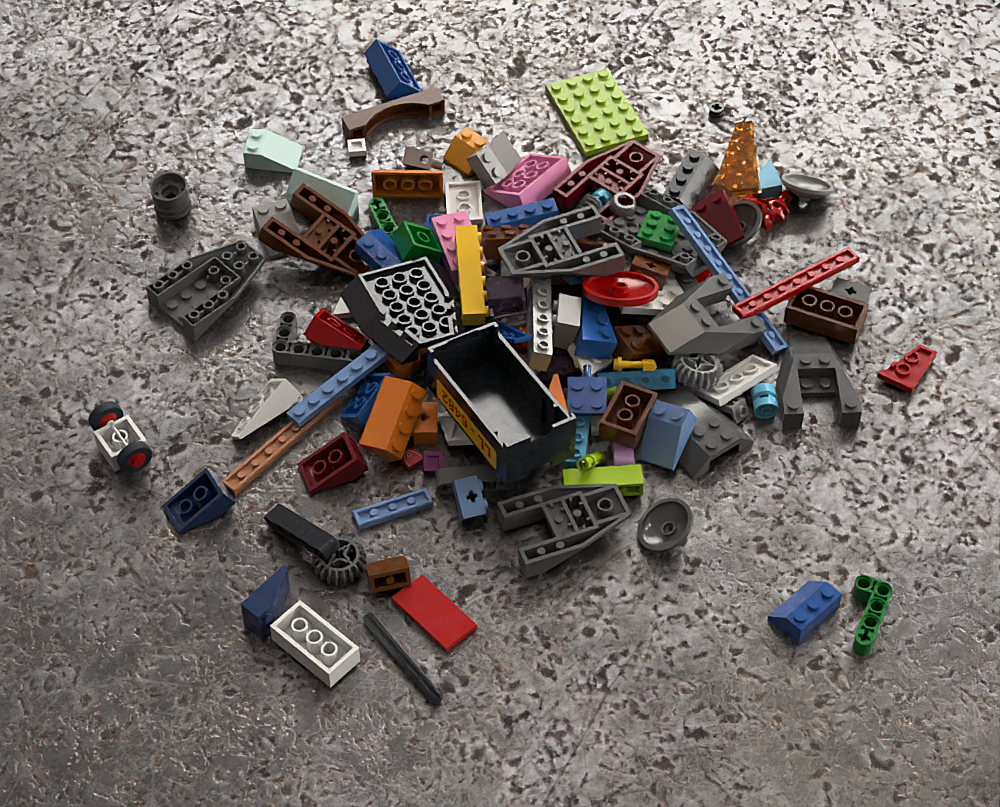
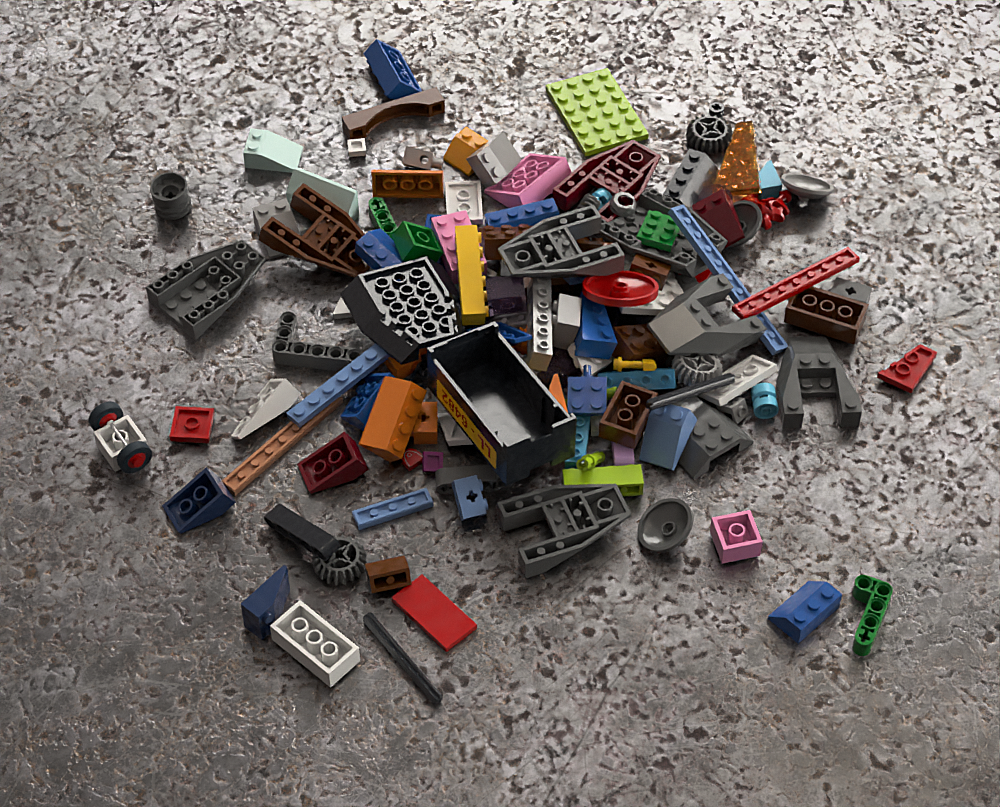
red slope [303,308,369,350] -> none
none -> red plate [169,406,215,443]
none -> black axle [646,373,735,411]
none -> dark grey gear [686,114,733,155]
none -> bright pink brick [710,510,763,564]

